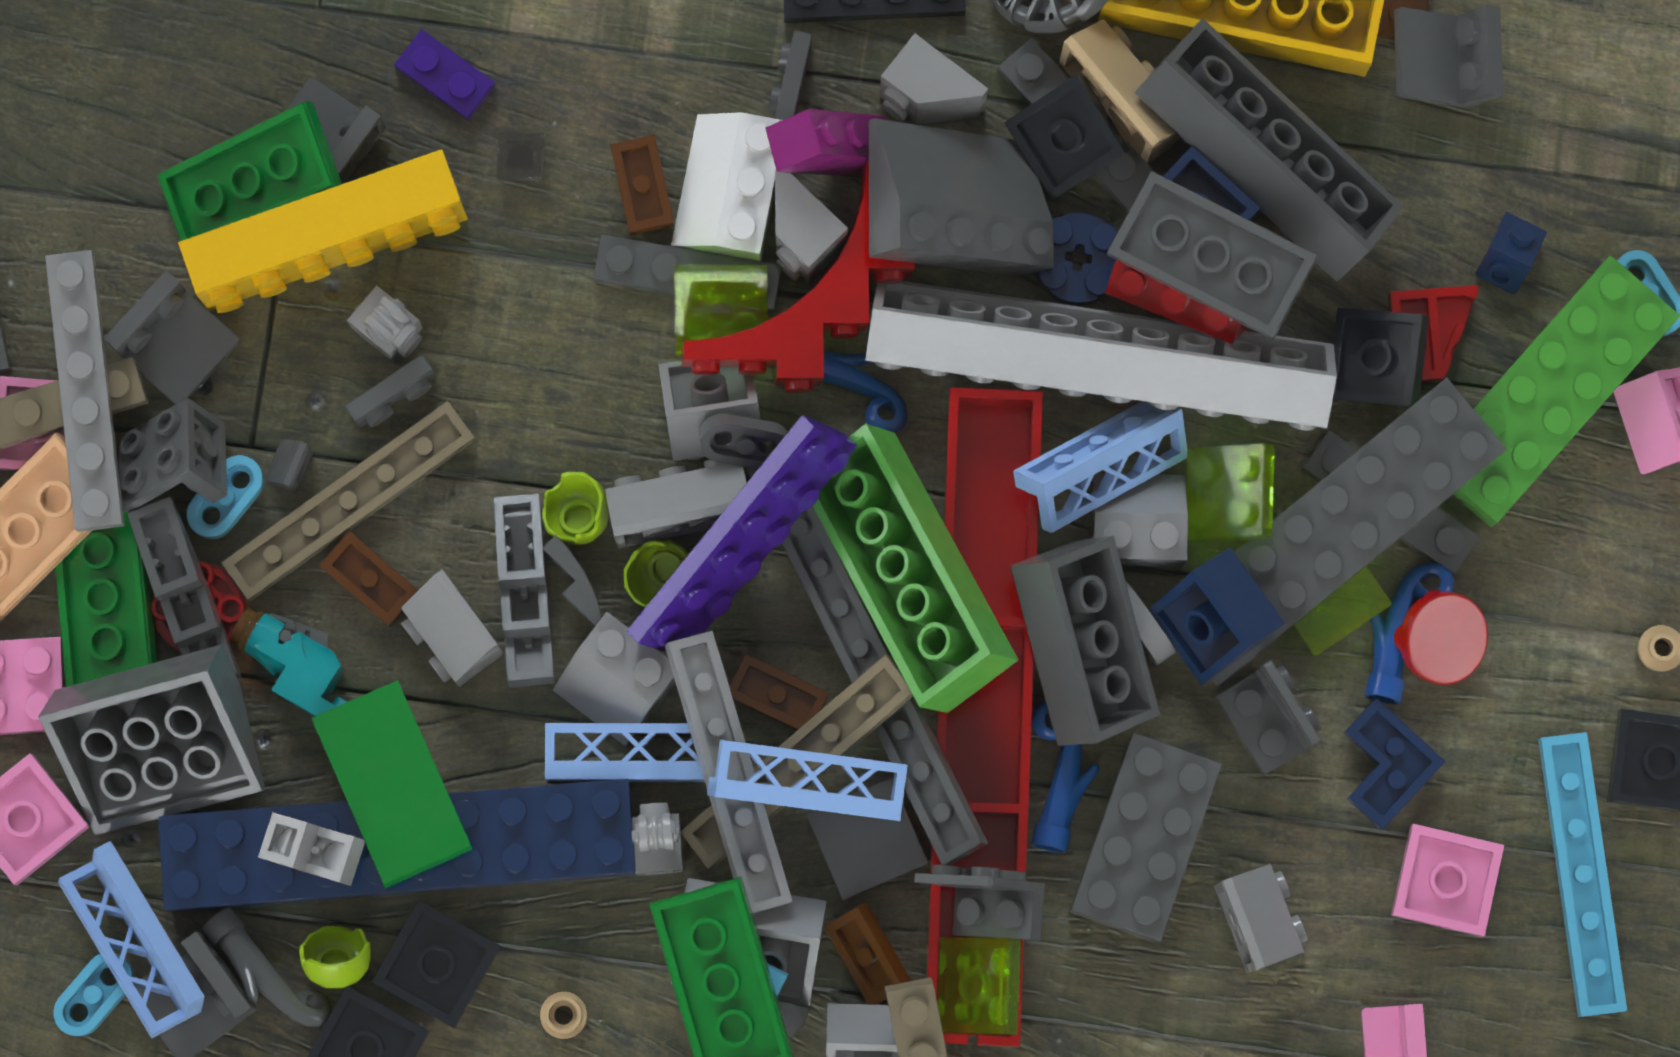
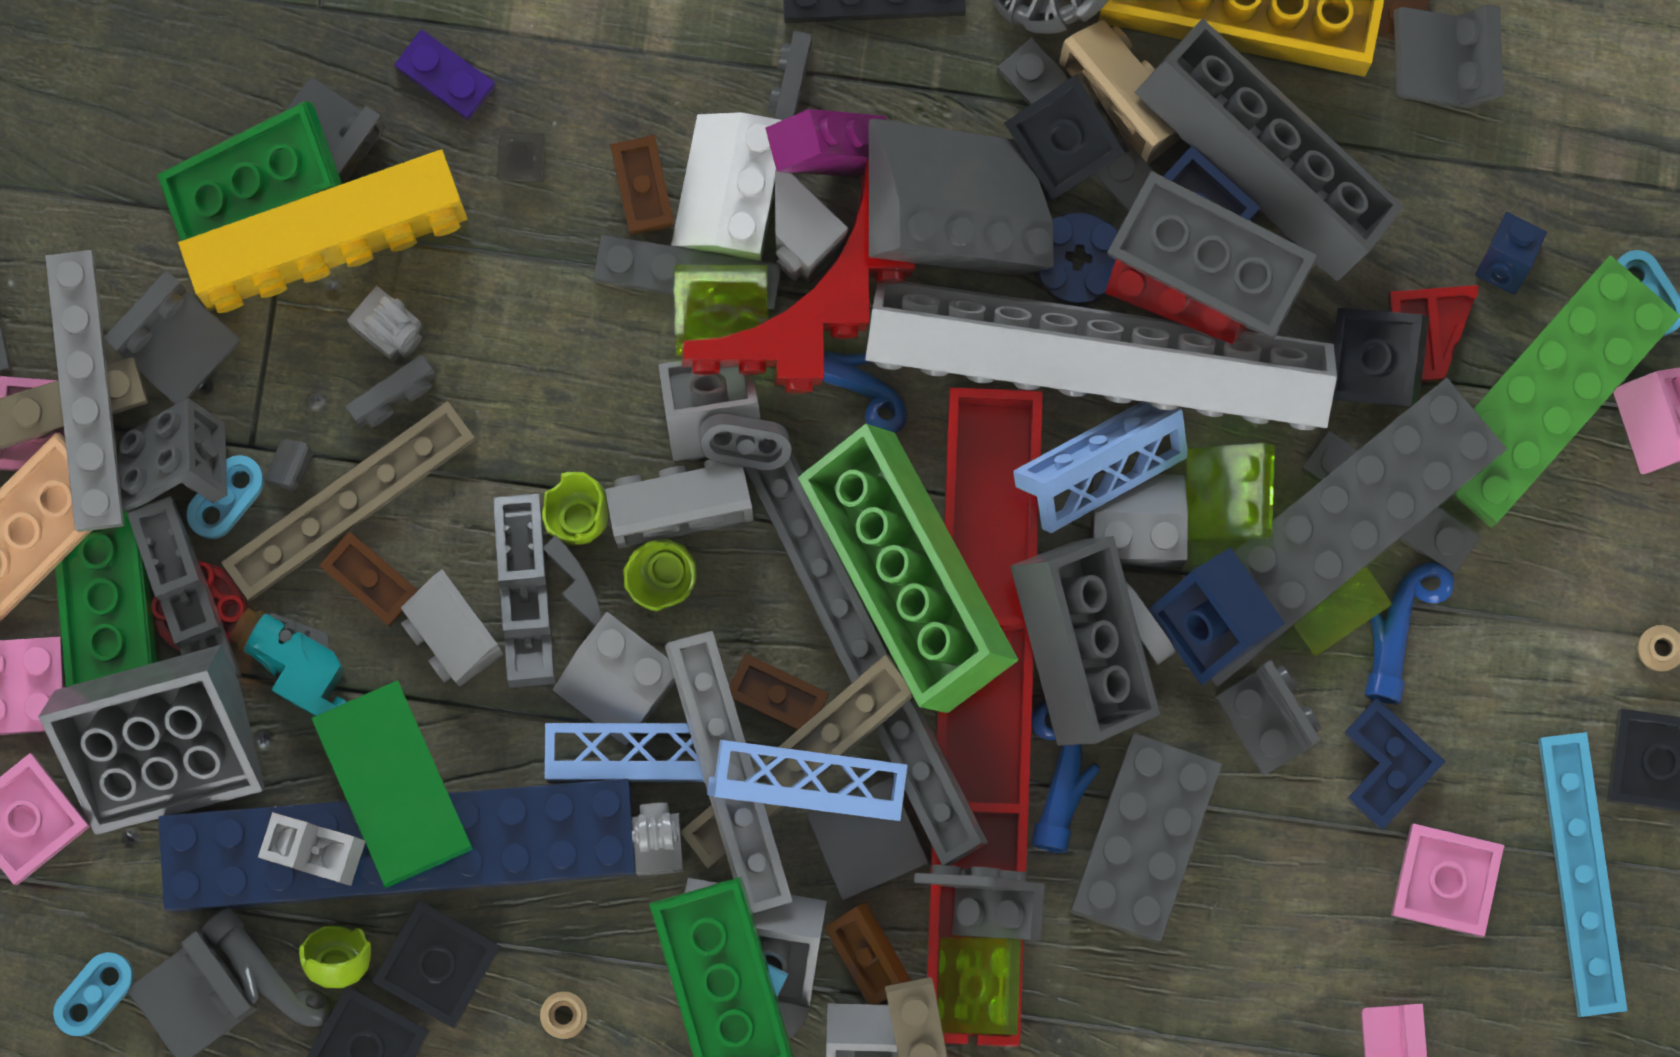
light blue fence [58,841,205,1039] -> none
dark purple plate [626,415,857,652] -> none
light grey slope [880,33,988,125] -> none
light grey slope [1214,864,1307,973] -> none
tile [1394,590,1488,685] -> none

